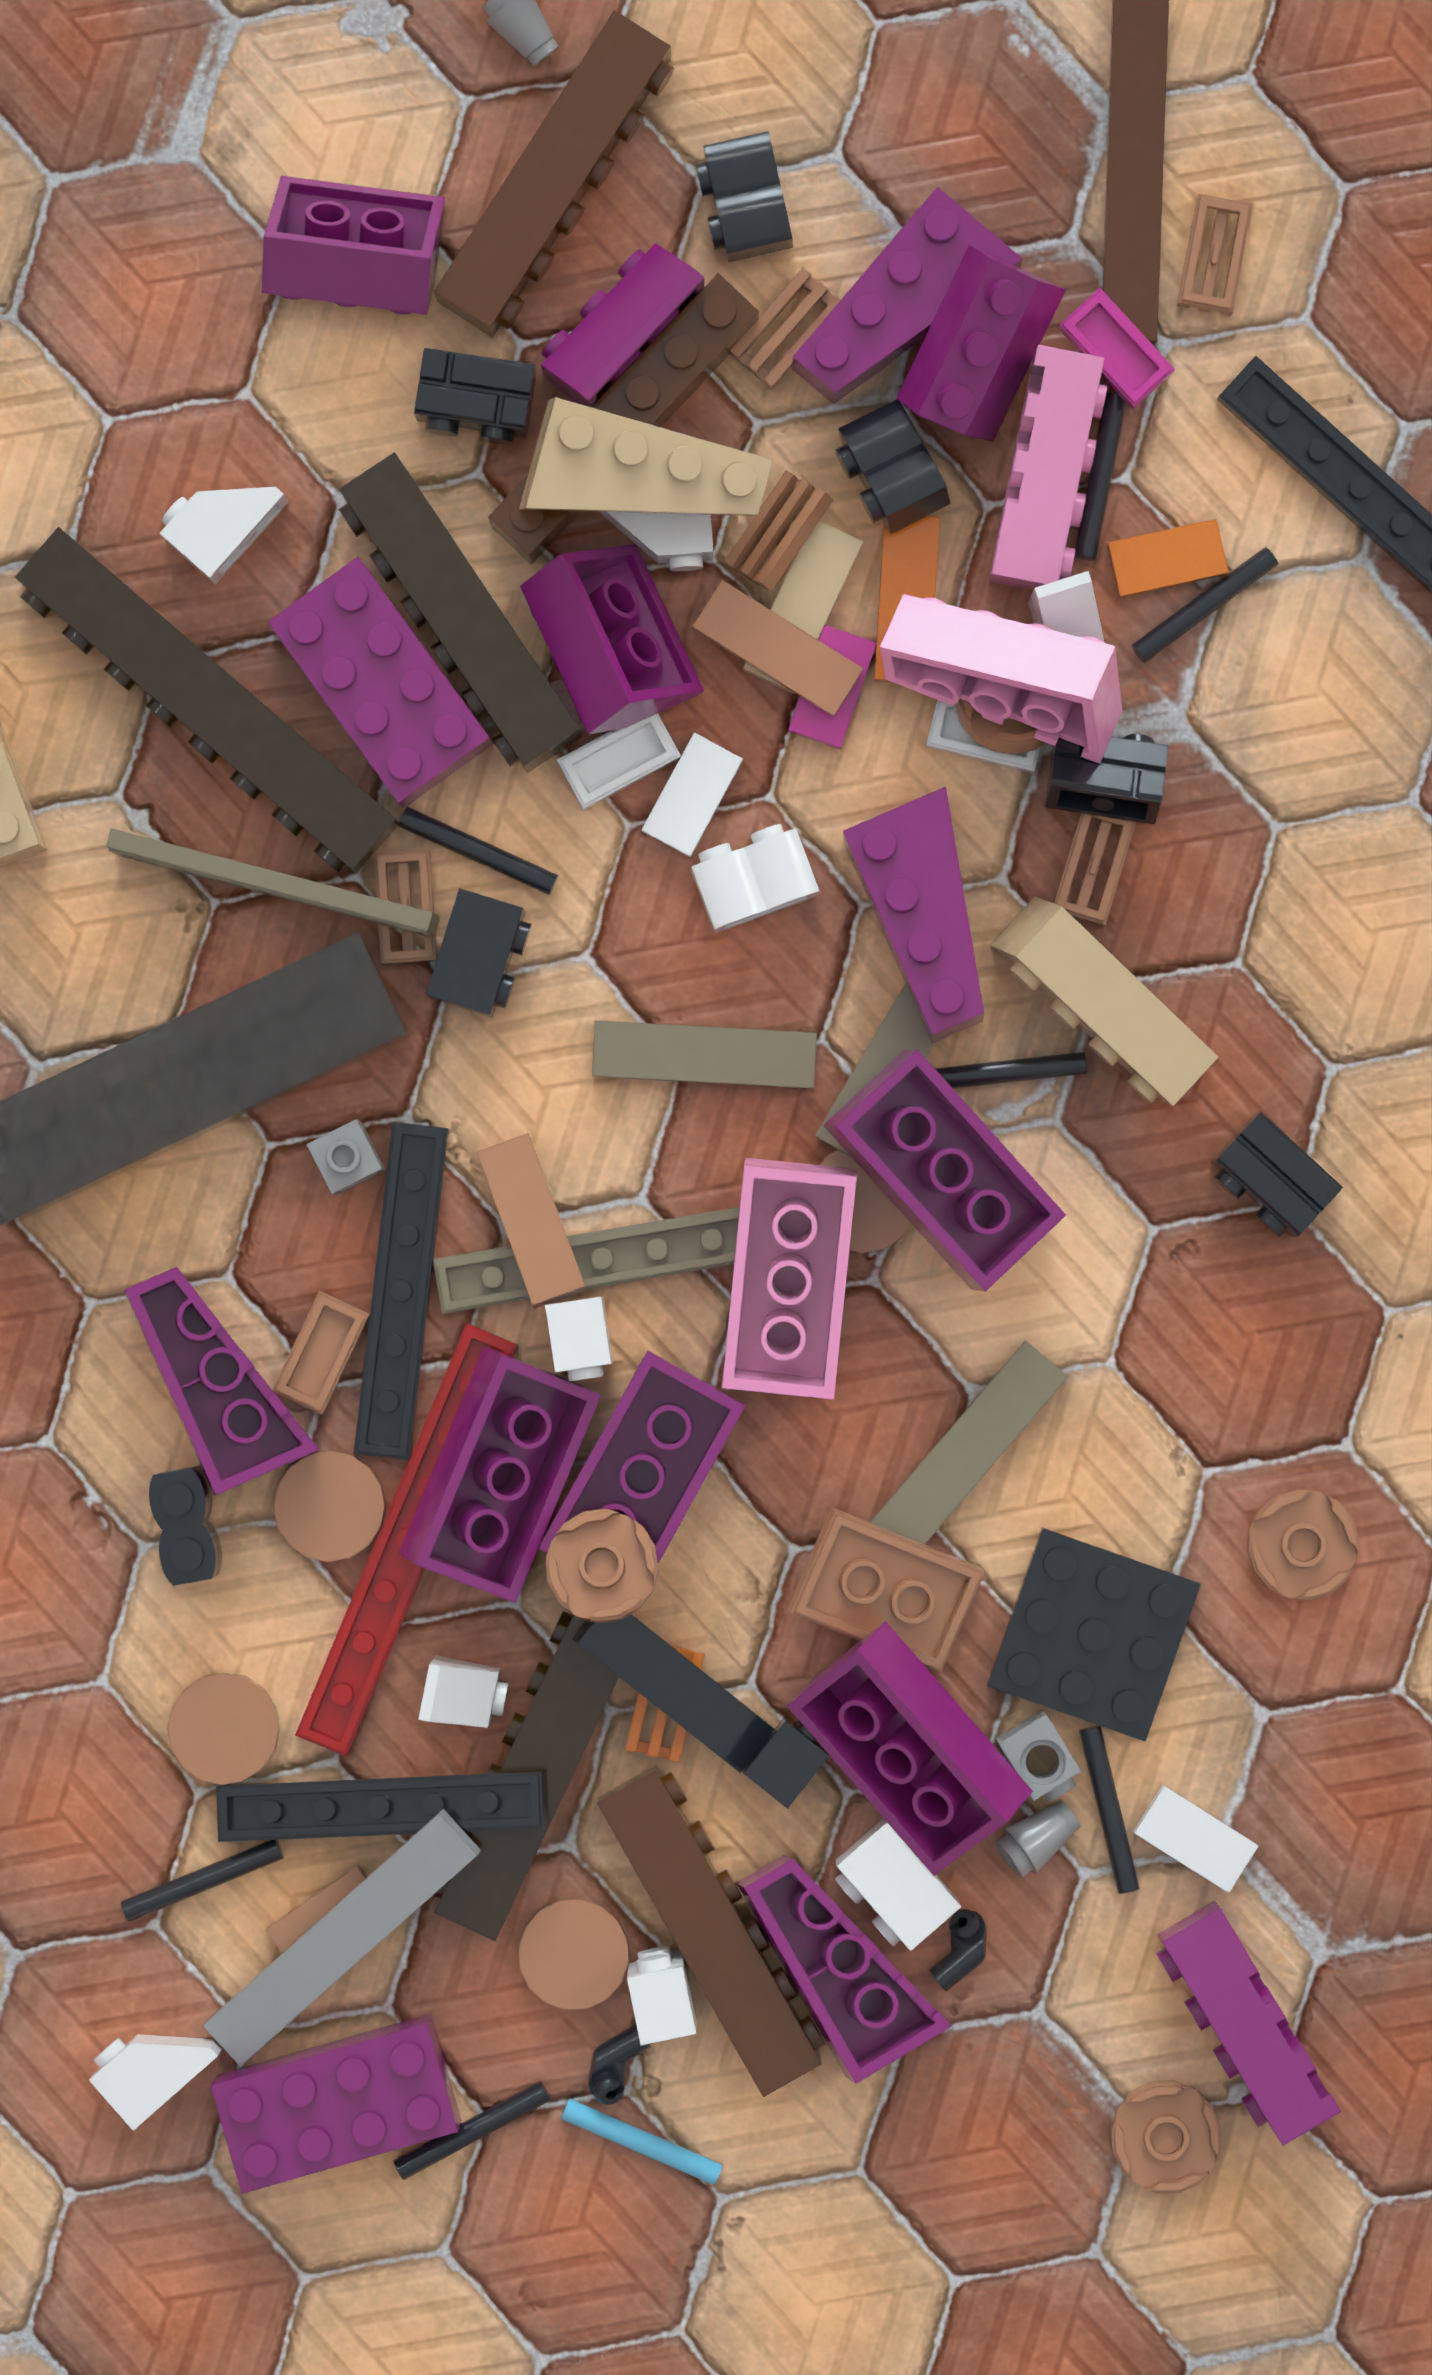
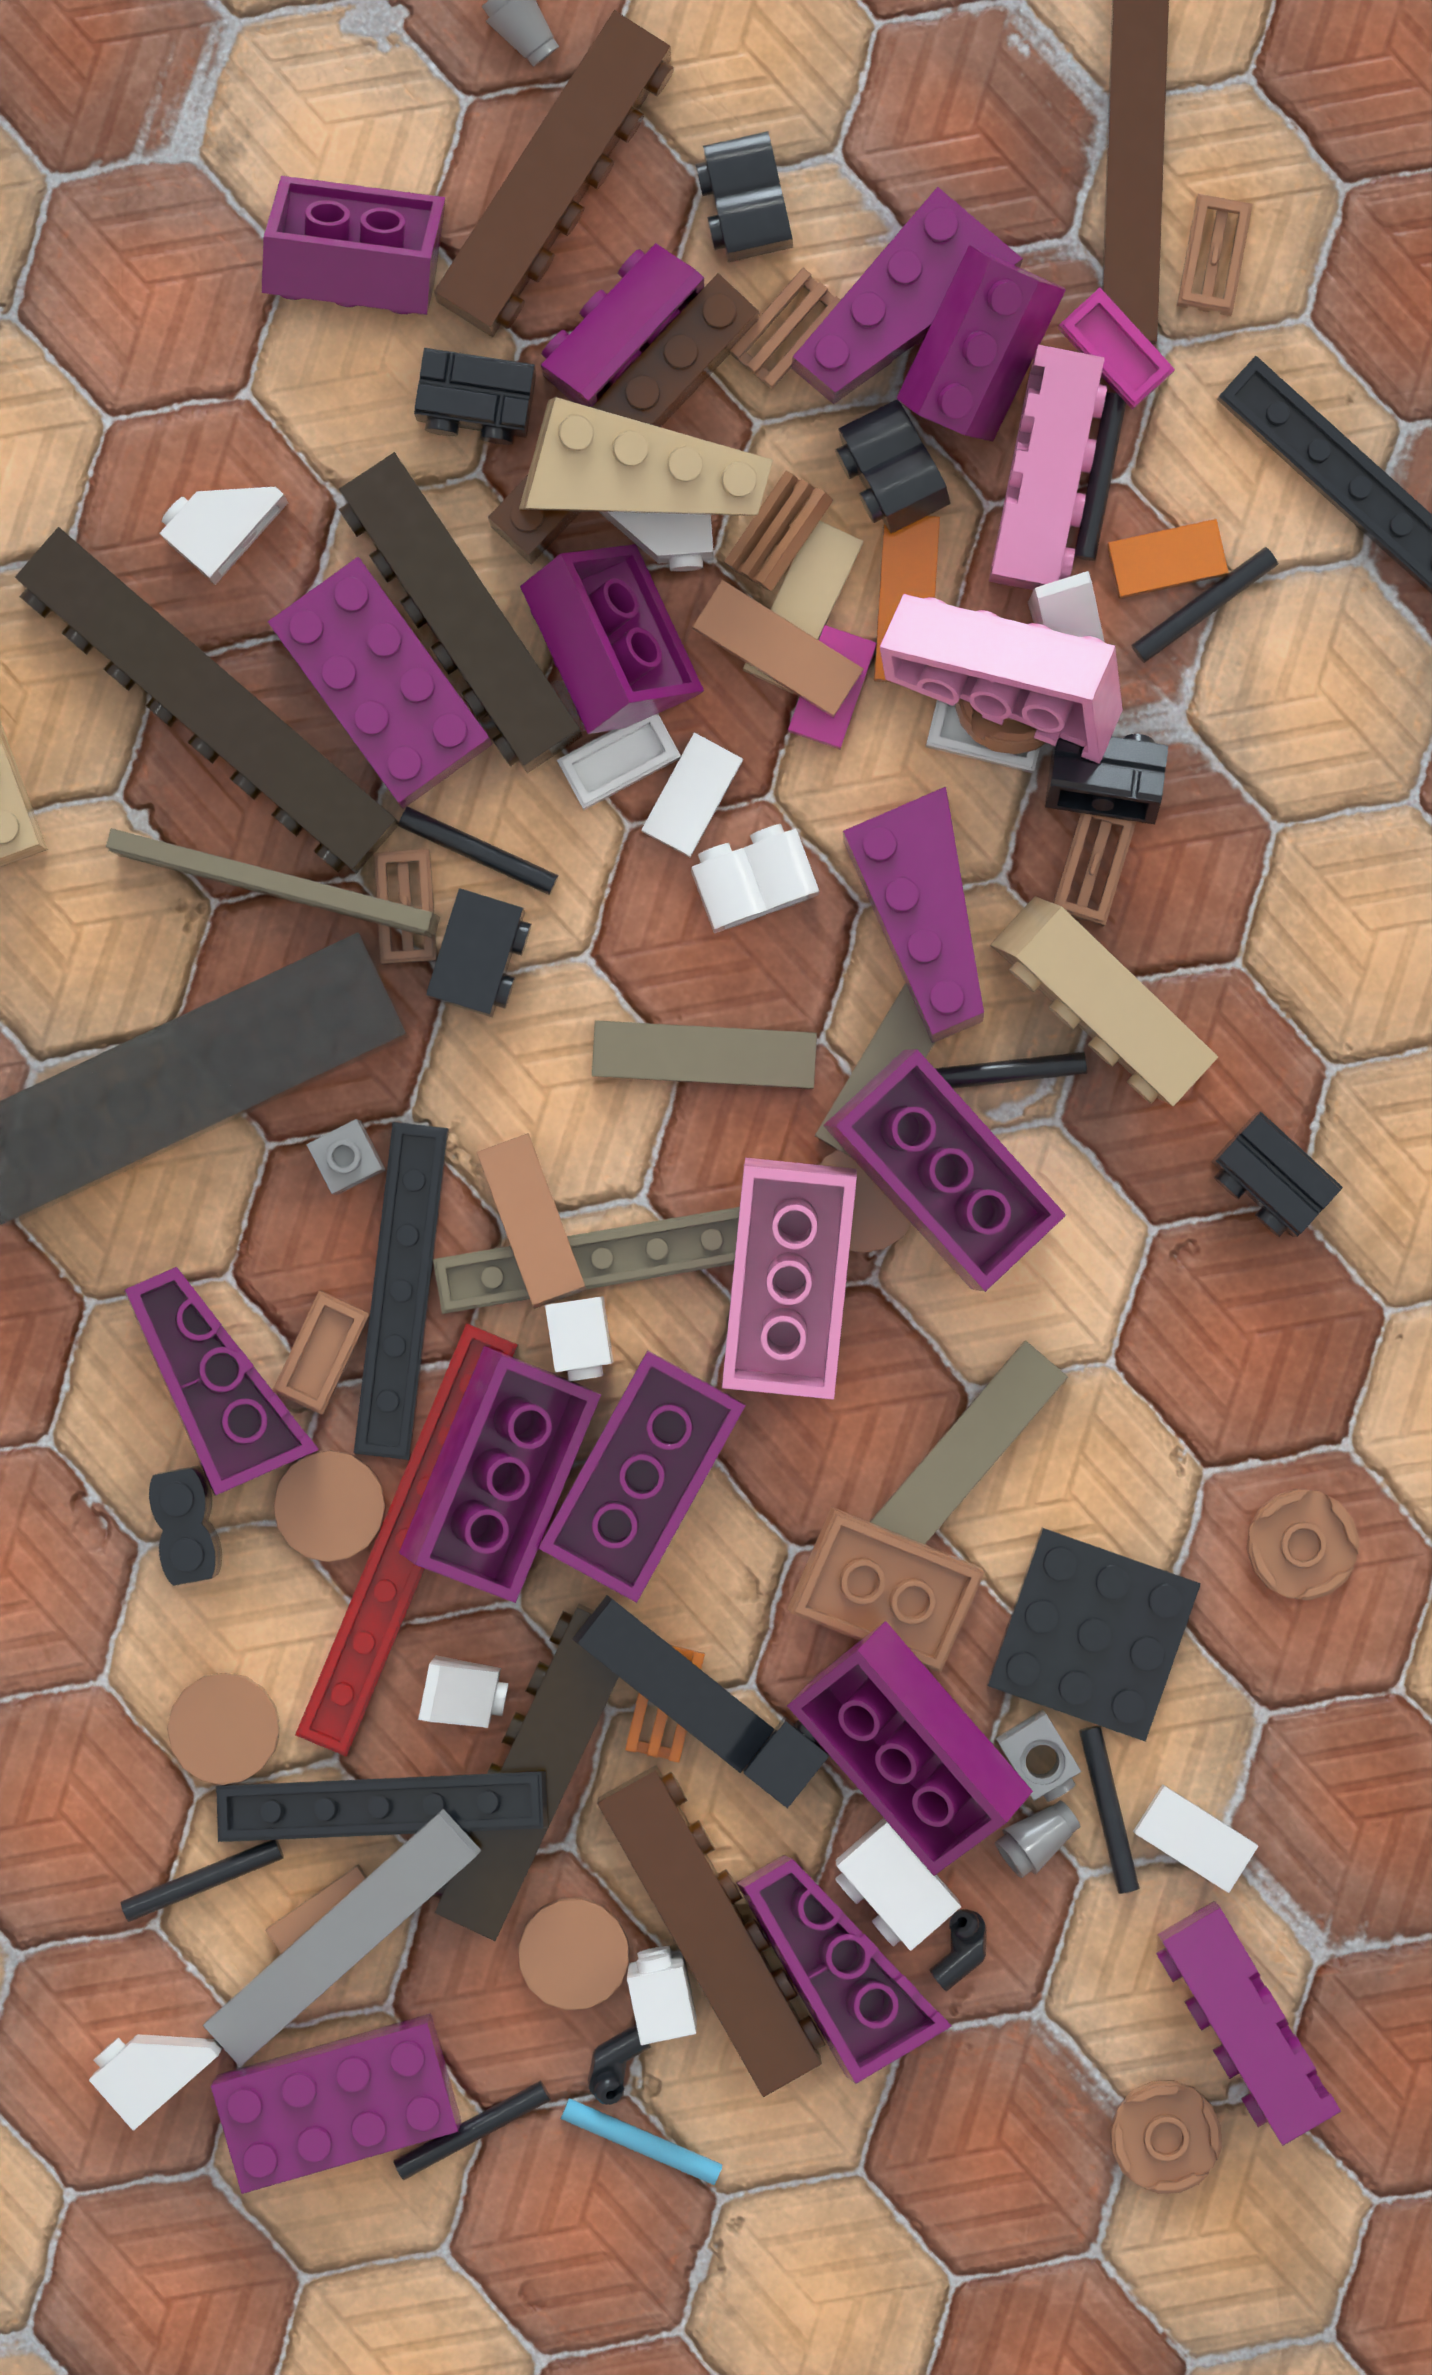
nougat tile [545,1509,659,1624] -> none

